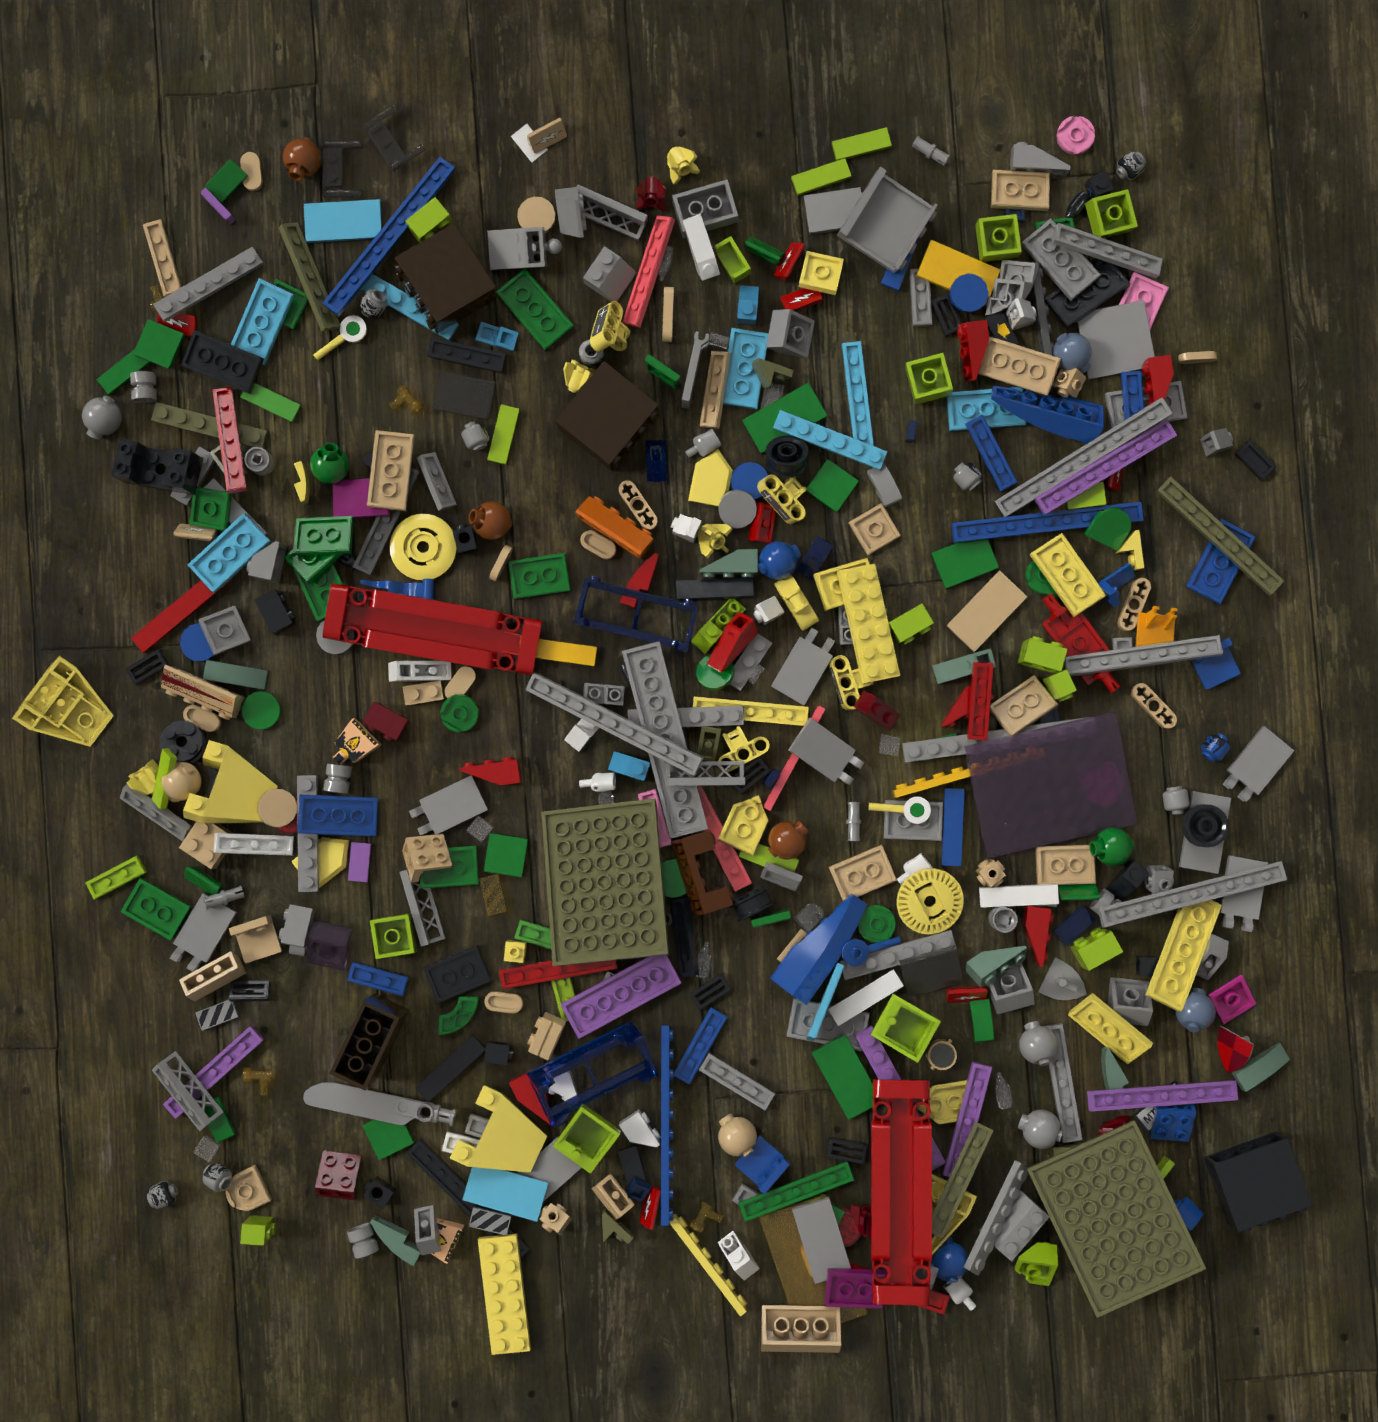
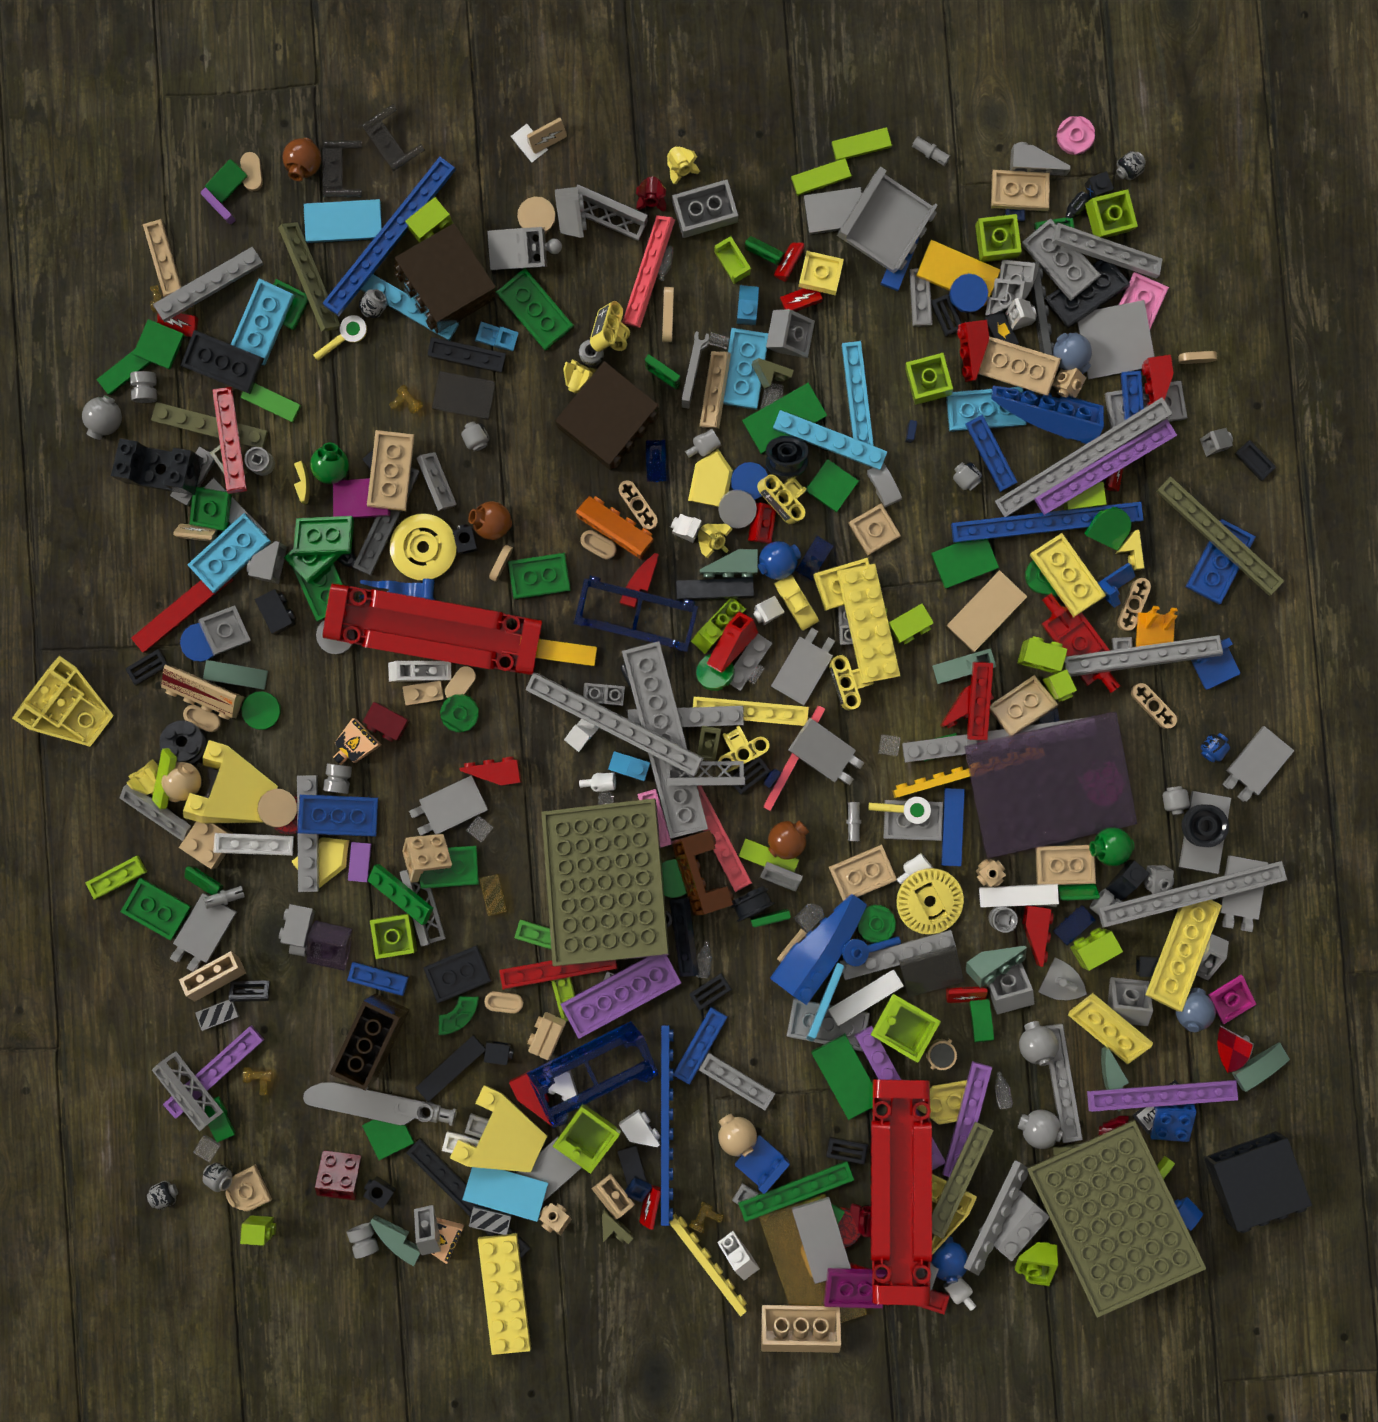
tan bracket [229,915,282,963] -> none
green tile [484,833,528,877] -> none
lime tile [487,404,520,465] -> none
light yellow brick [504,940,527,963] -> none
light grey slope [583,246,637,302] -> none
white slope [682,214,720,281] -> none
light yellow tile [718,795,769,855] -> none
dark red brick [853,690,900,731] -> none
none -> green plate [368,864,434,925]

